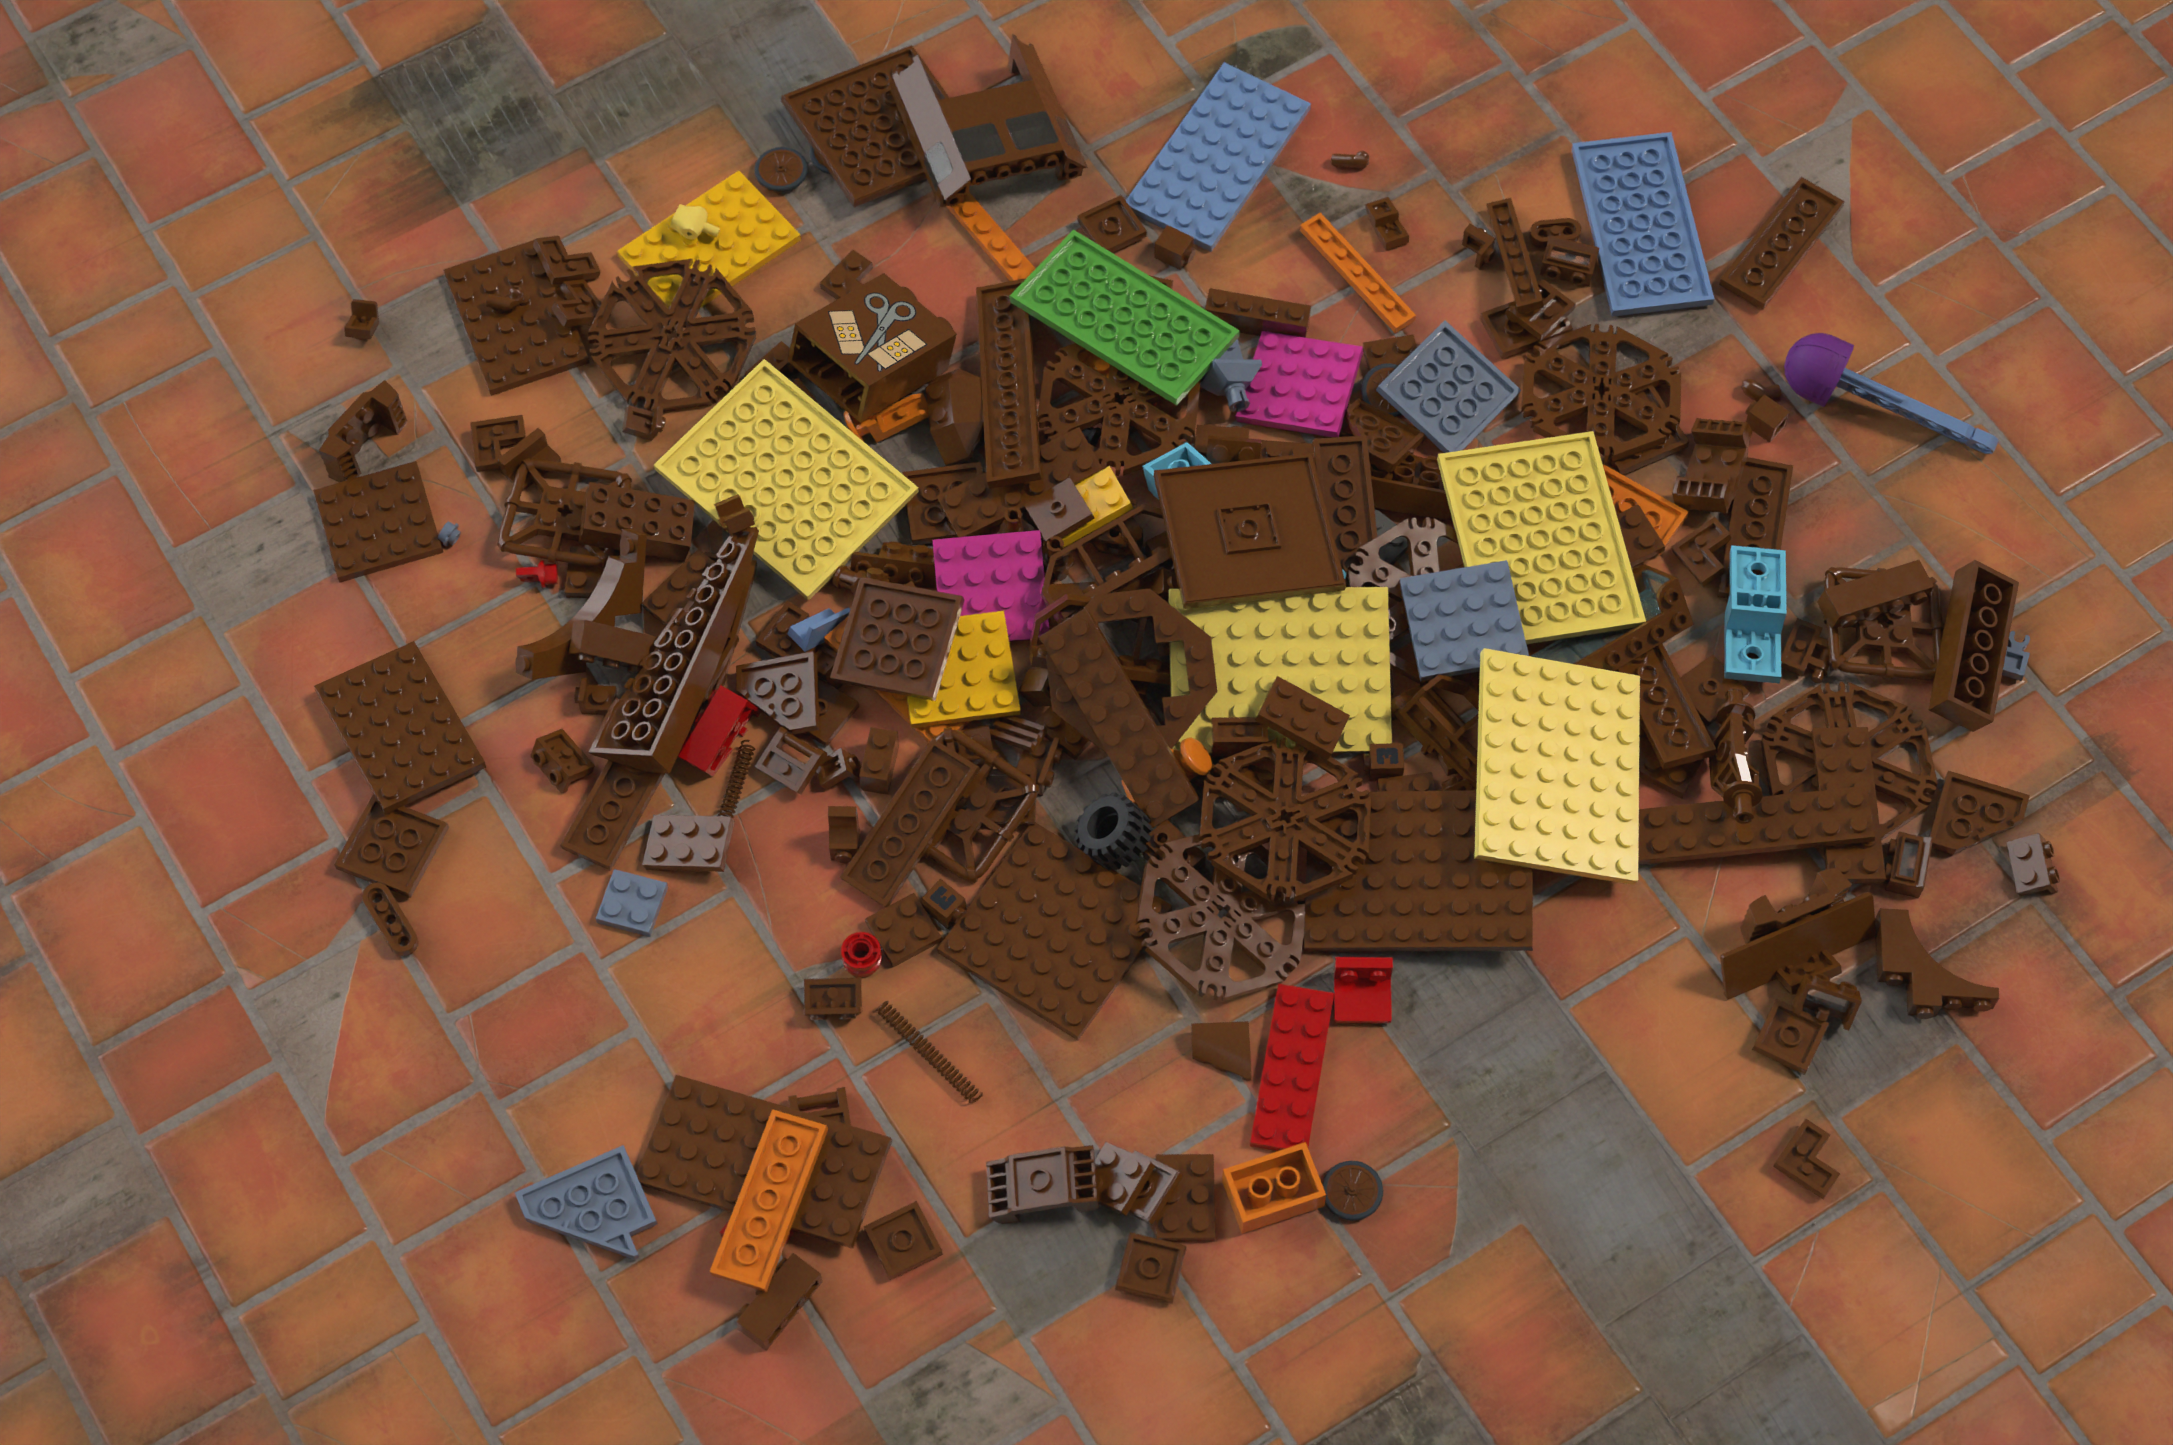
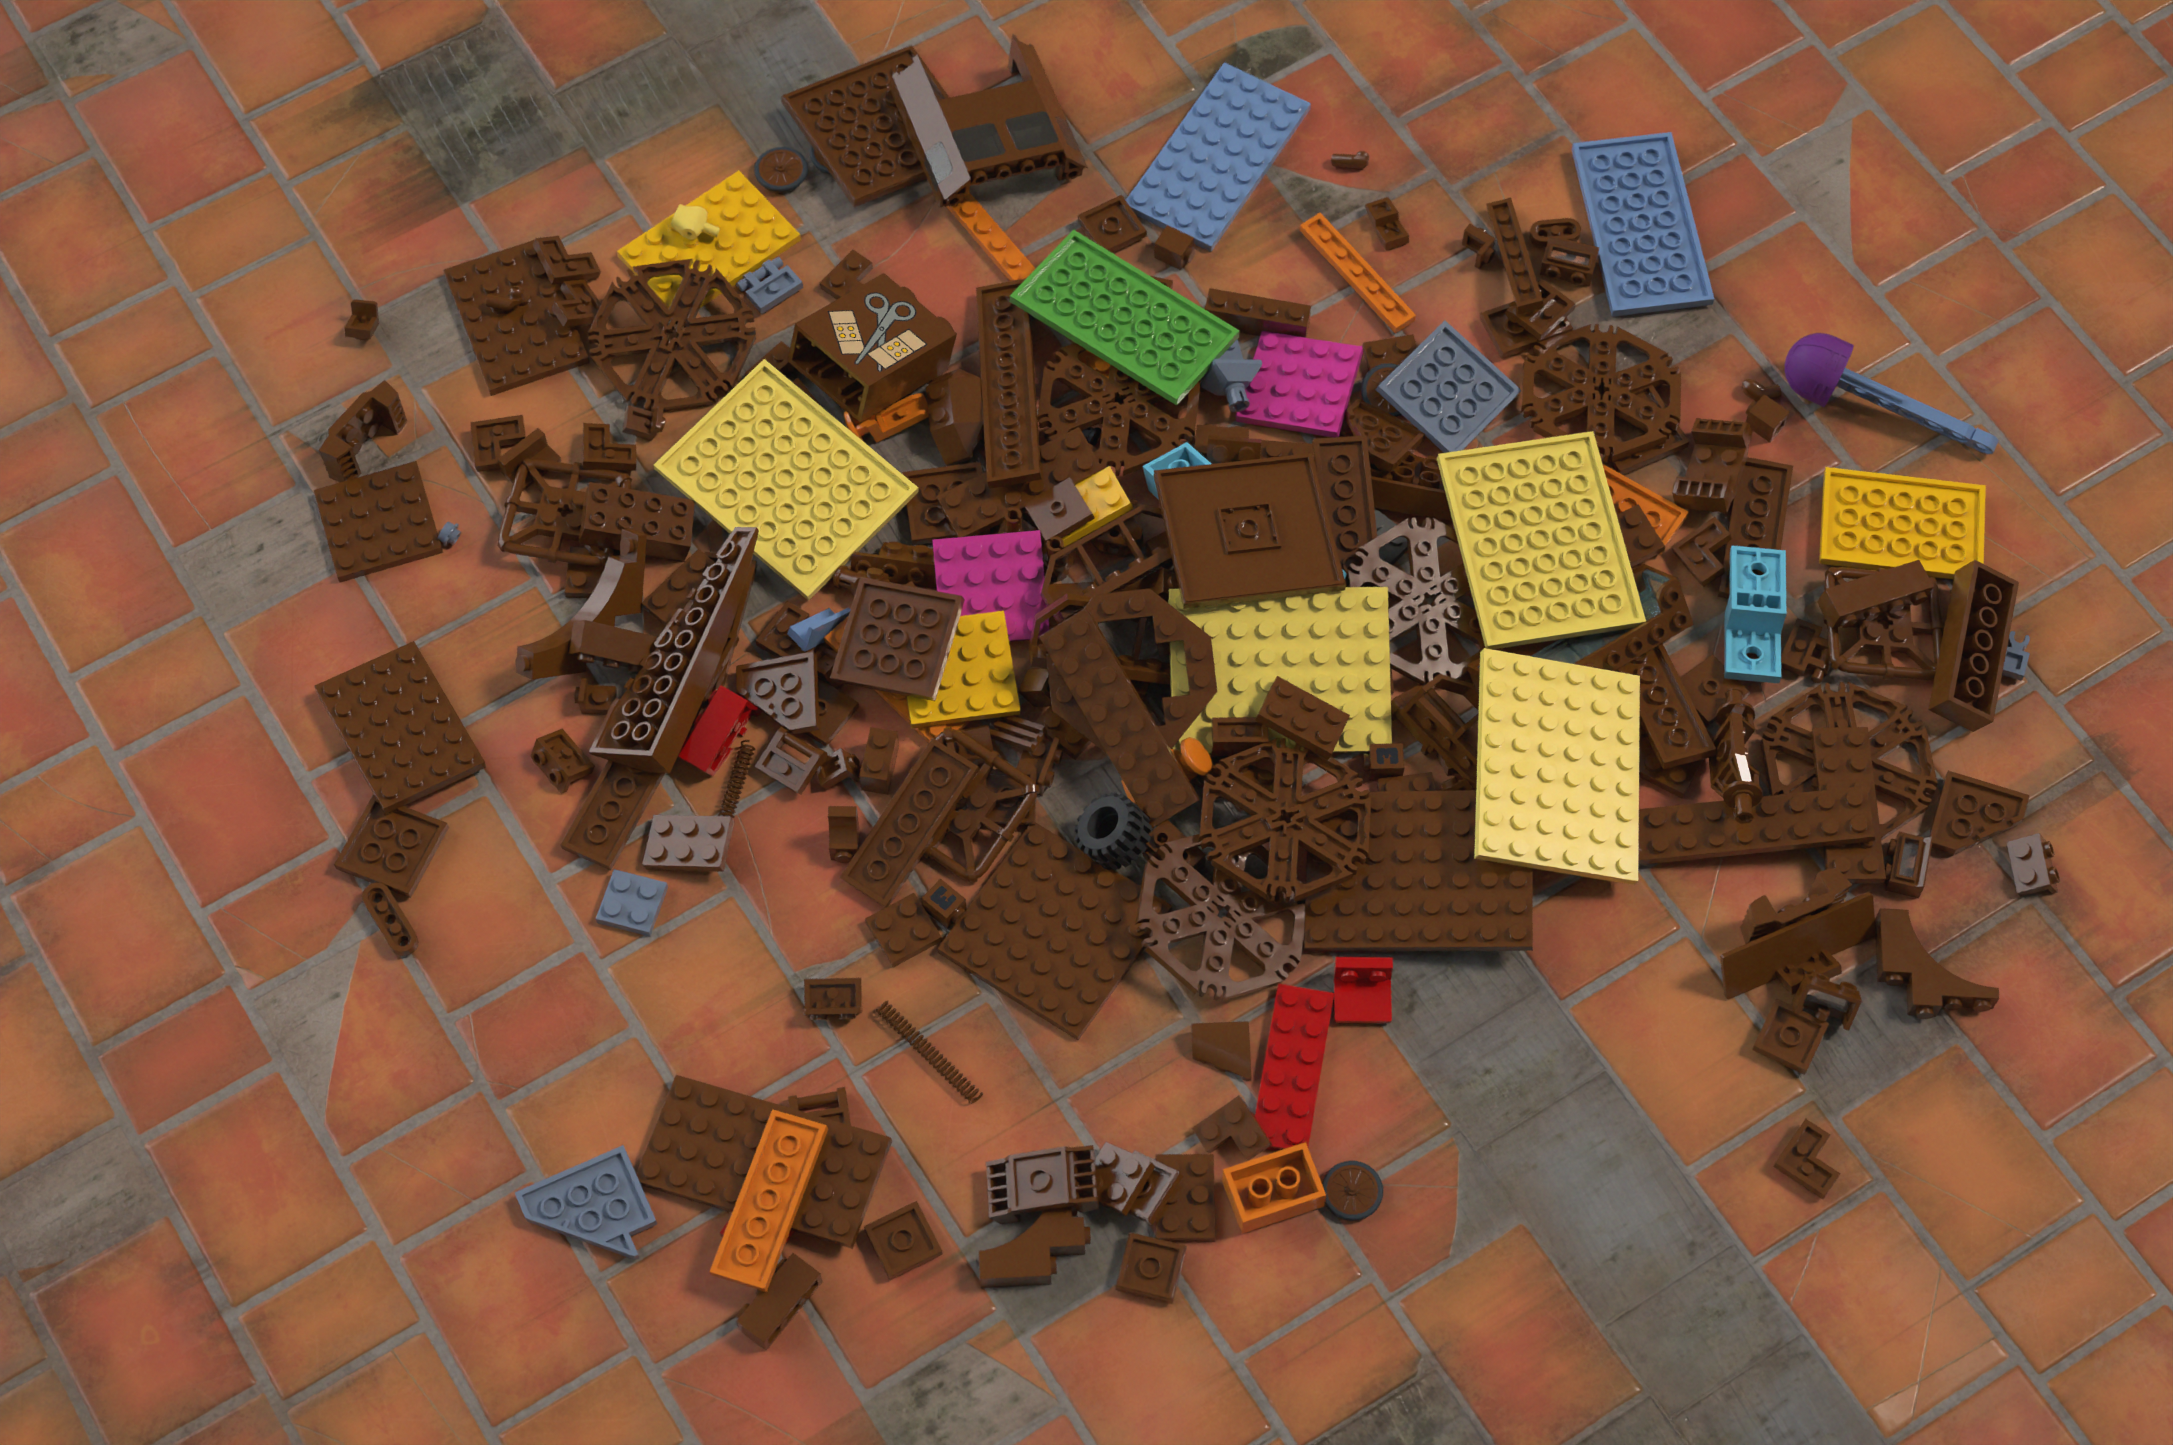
red piece [516,560,558,588] -> none
reddish brown piece [714,494,755,535] -> none
red wheel [841,932,882,977] -> none
sand blue plate [1399,560,1529,681] -> none
reddish brown plate [1719,177,1845,310] -> none
none -> reddish brown plate [583,423,637,471]
none -> sand blue plate [736,257,803,314]
none -> reddish brown arch [979,1206,1091,1288]
none -> reddish brown plate [1192,1095,1272,1161]
none -> yellow plate [1819,467,1986,579]

